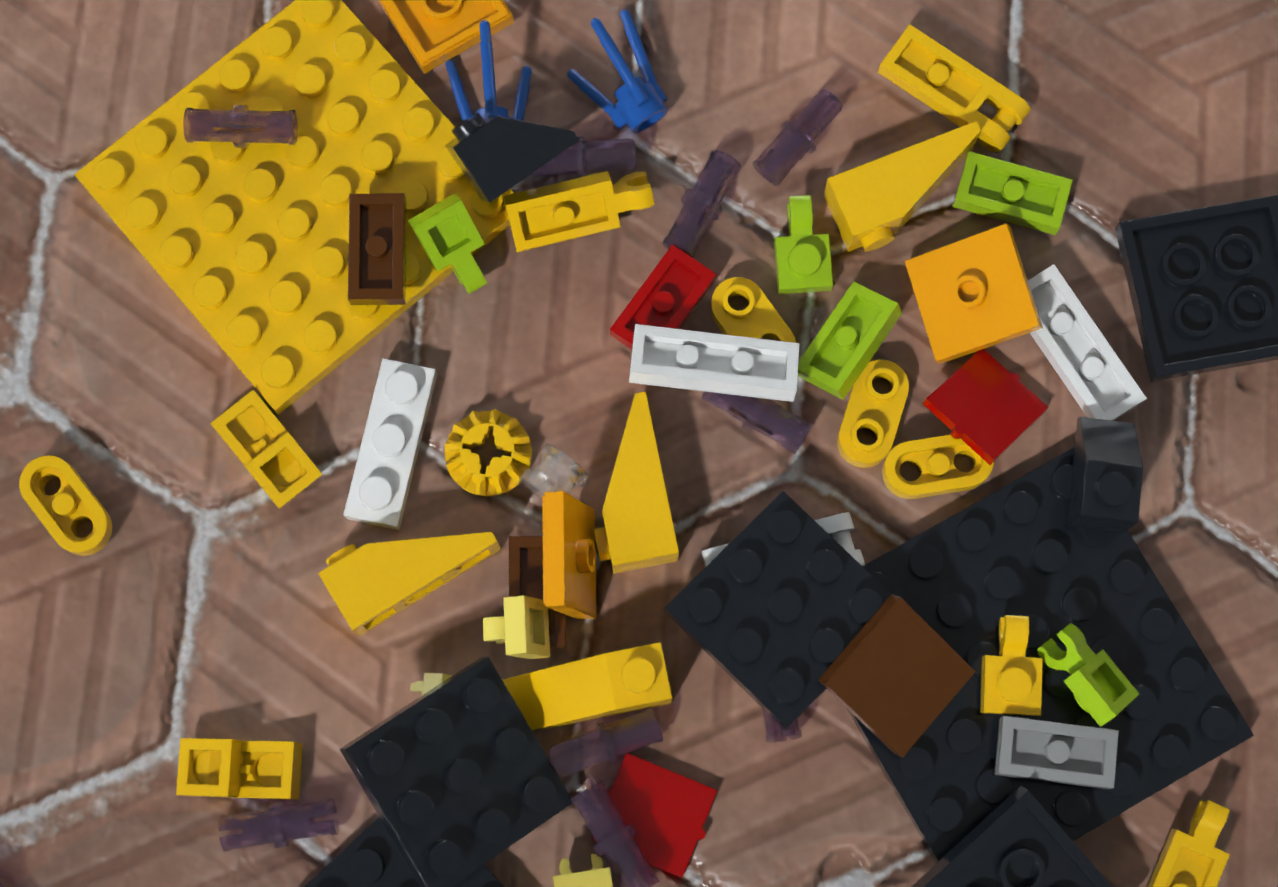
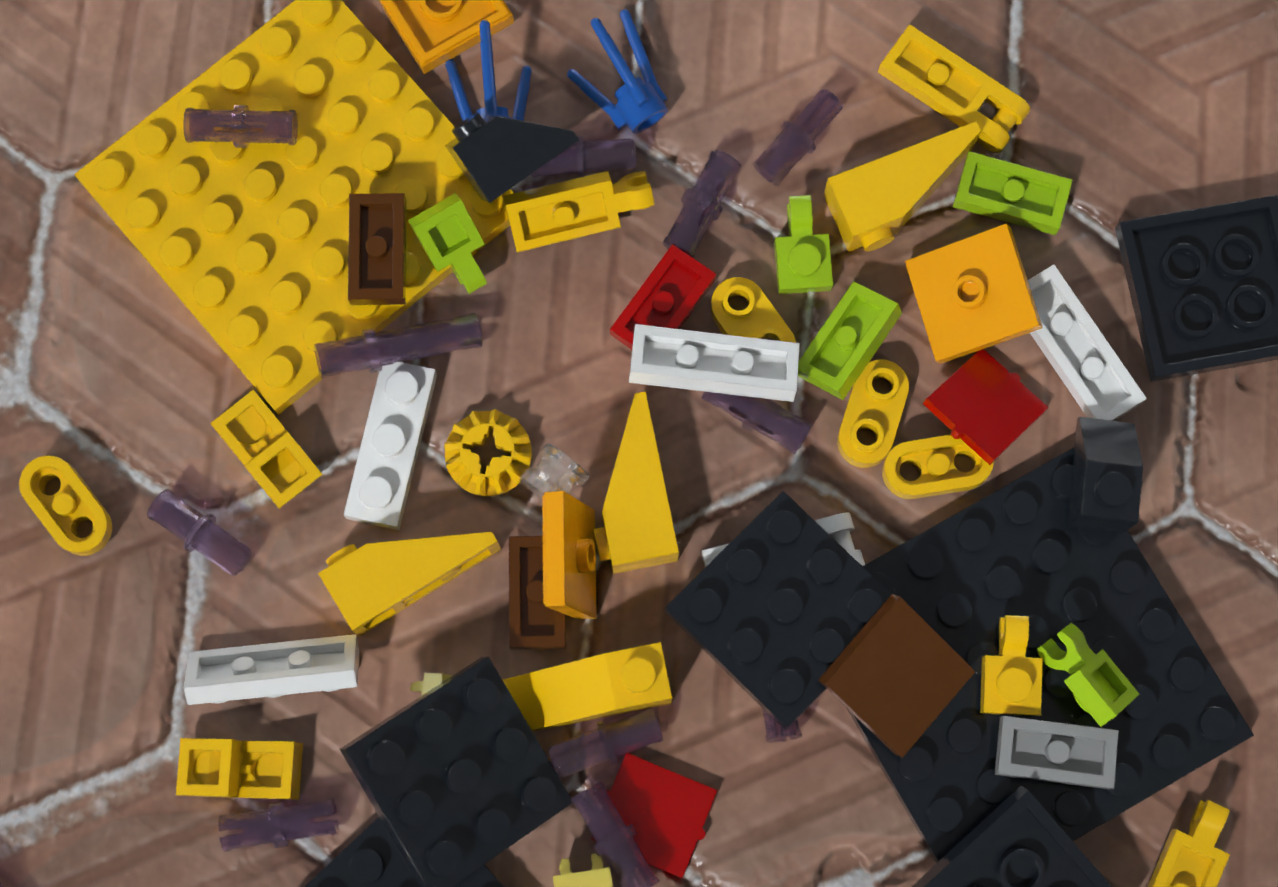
light yellow tile [483,595,550,659] -> none
none -> clear purple axle [147,489,253,576]
none -> white plate [183,634,360,705]
none -> clear purple pin [314,312,483,379]

